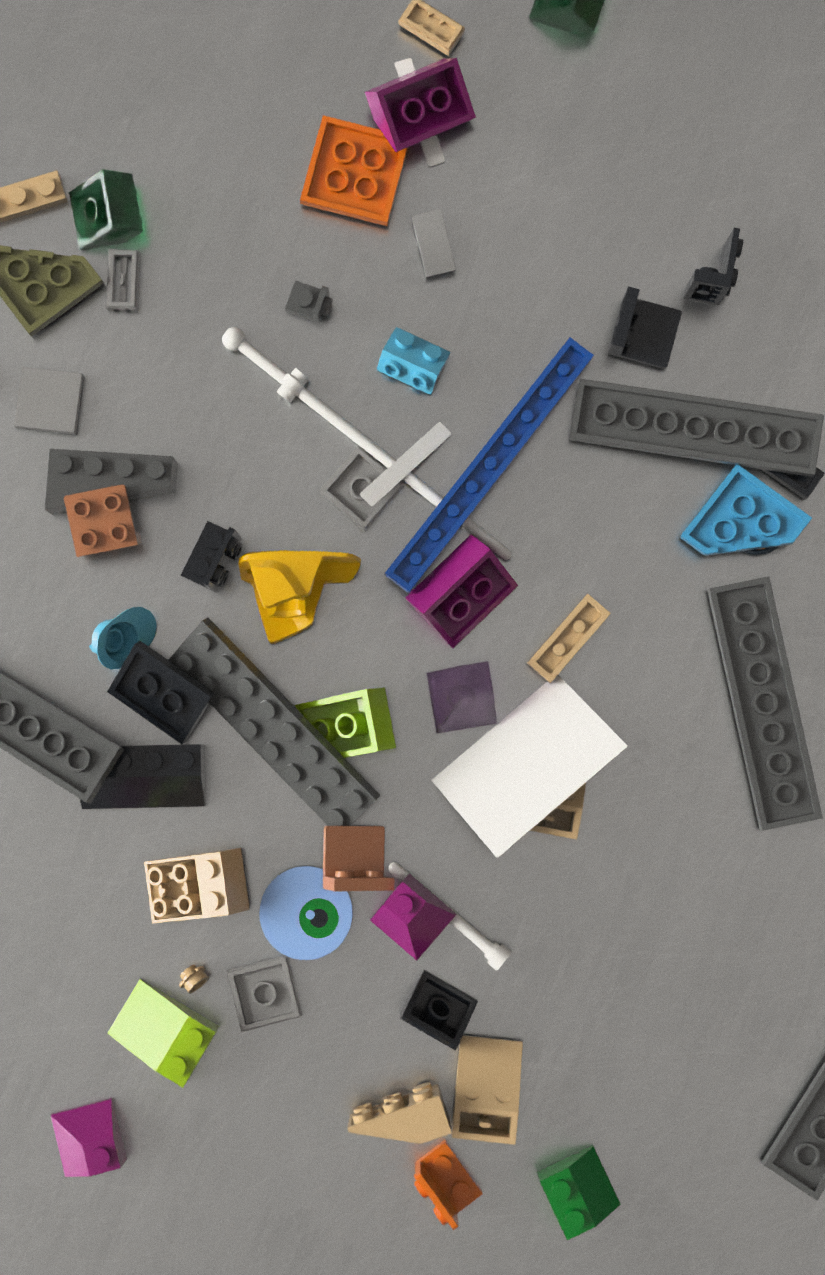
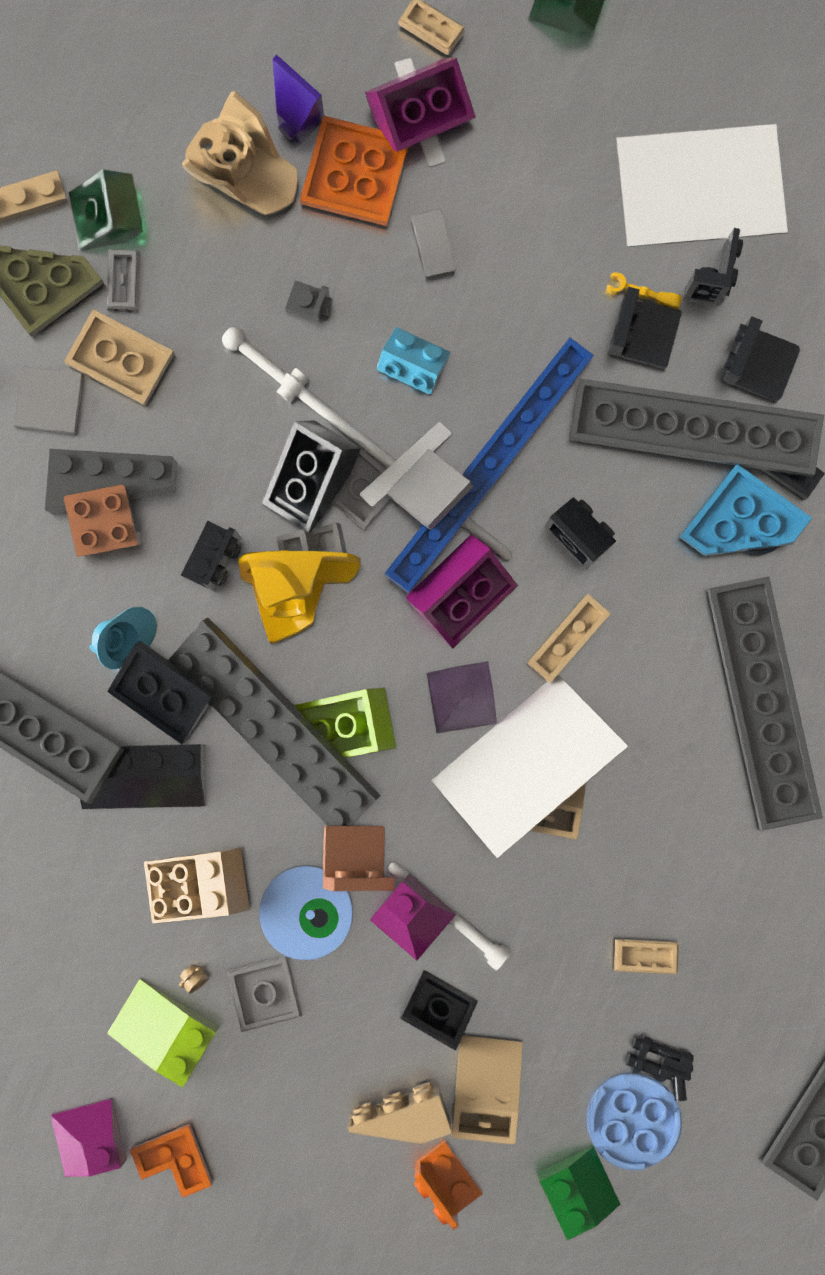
none -> tan plate [64,309,175,406]
none -> orange plate [130,1124,213,1198]
none -> tan piece [182,91,298,216]
none -> black slope [262,420,361,532]
none -> dark purple slope [272,54,324,144]
none -> light grey slope [276,523,347,553]
none -> light grey tile [387,449,473,531]
none -> black slope [545,497,616,570]
none -> light blue tile [587,1072,682,1170]
none -> yellow piece [607,272,682,310]
none -> tan plate [614,939,679,974]
none -> white sticker [617,124,788,246]
none -> black piece [626,1035,694,1101]
none -> black bracket [723,316,800,401]

